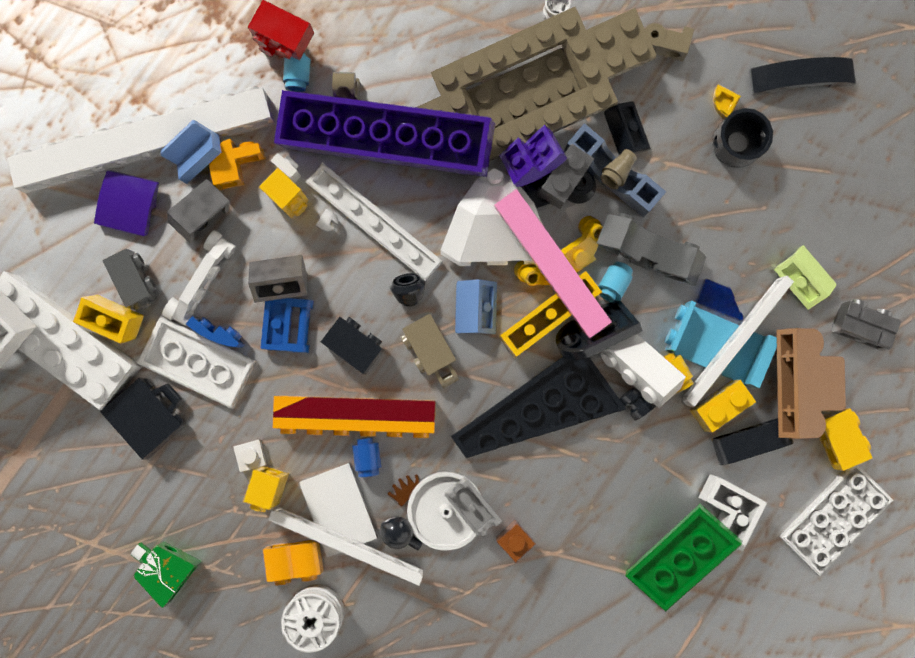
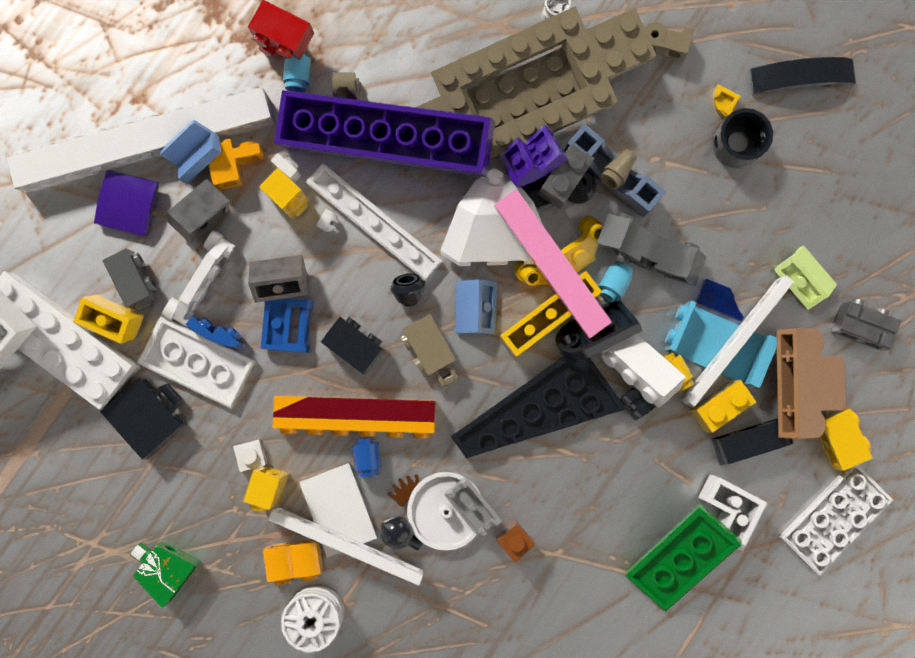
black slope [604,101,651,155] -> none

